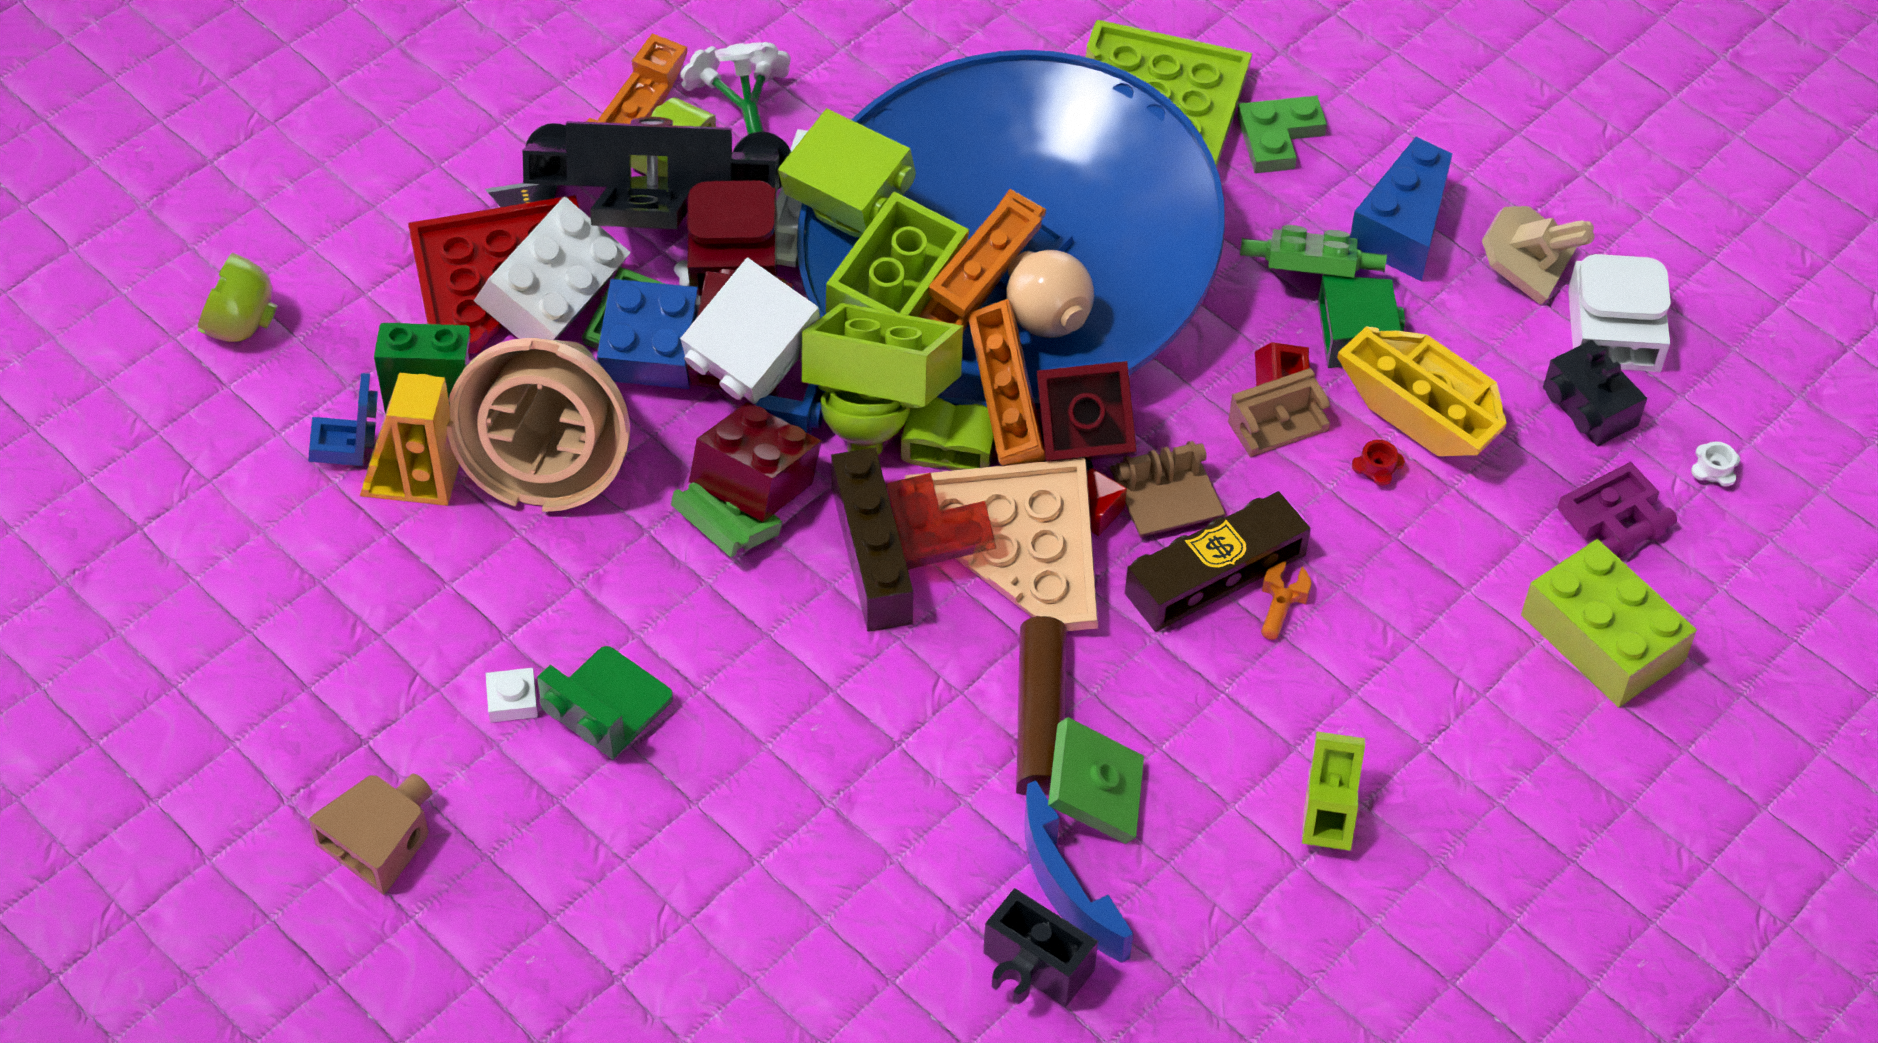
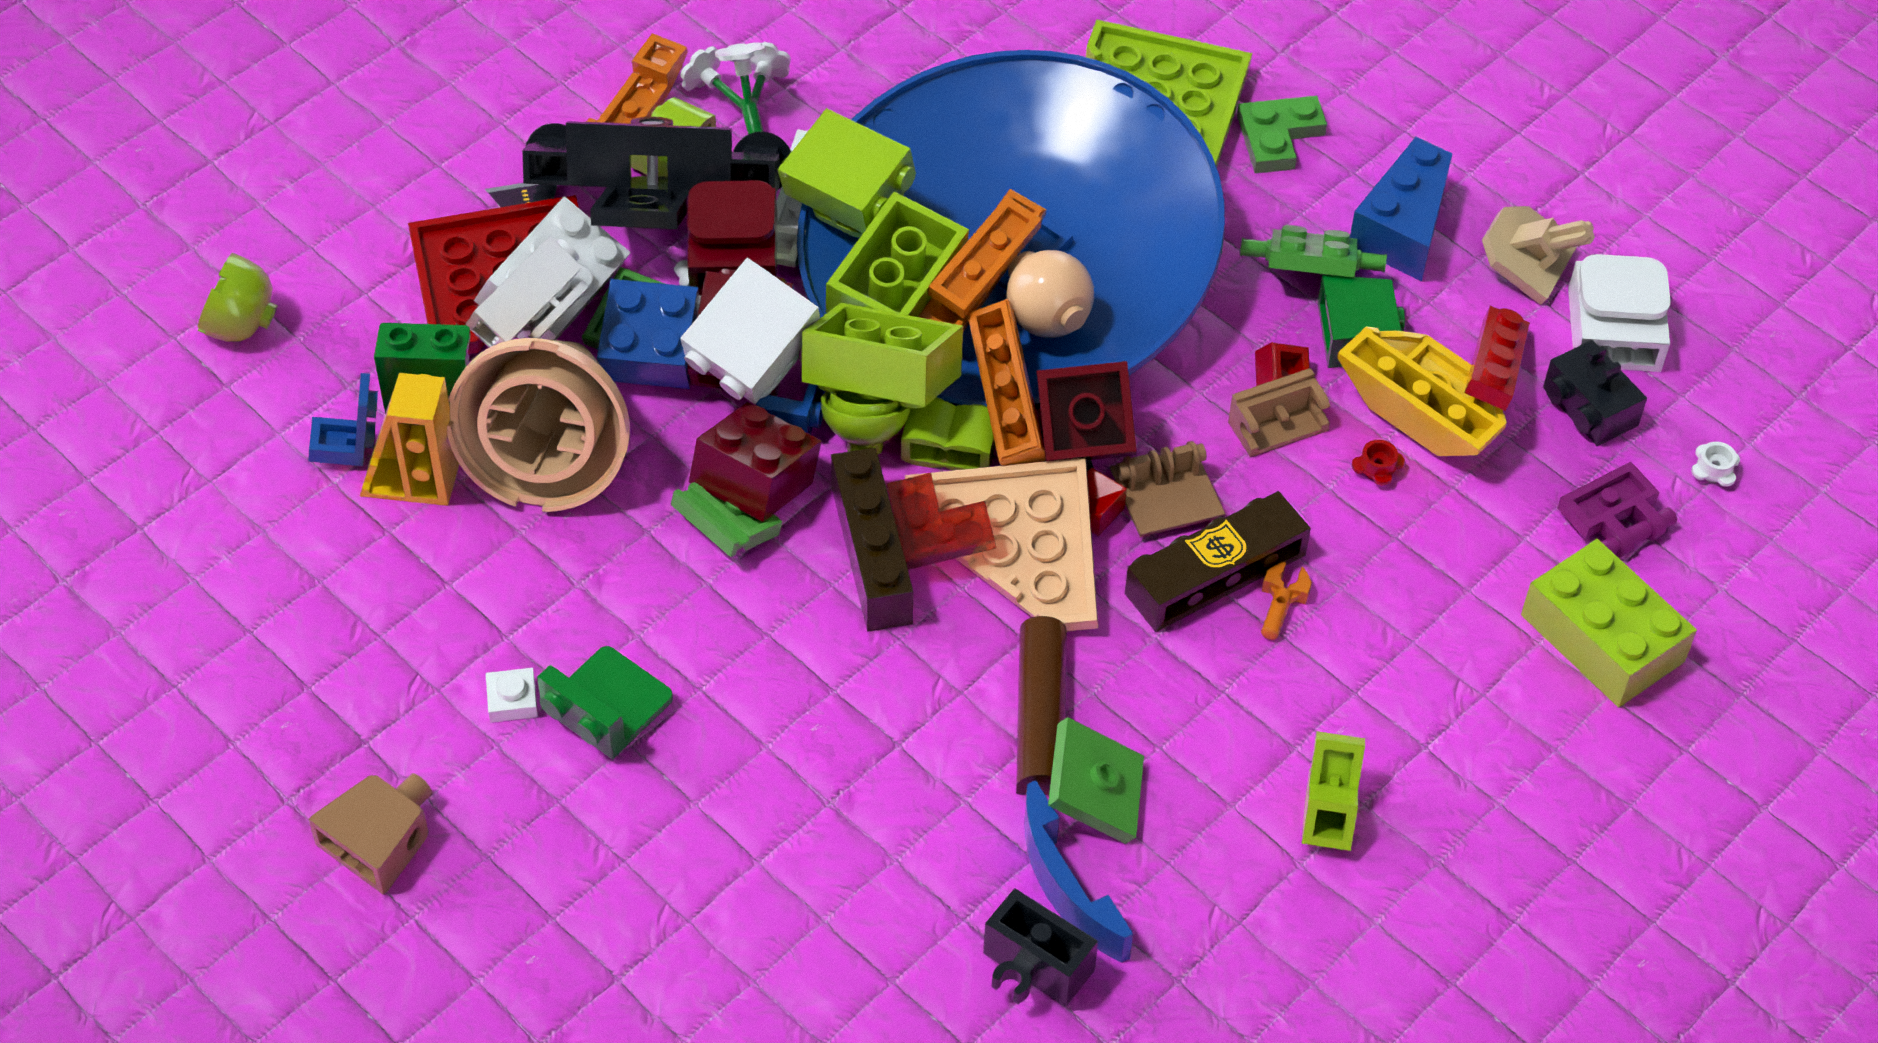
none -> white brick [465,235,589,348]
none -> red plate [1464,306,1530,411]

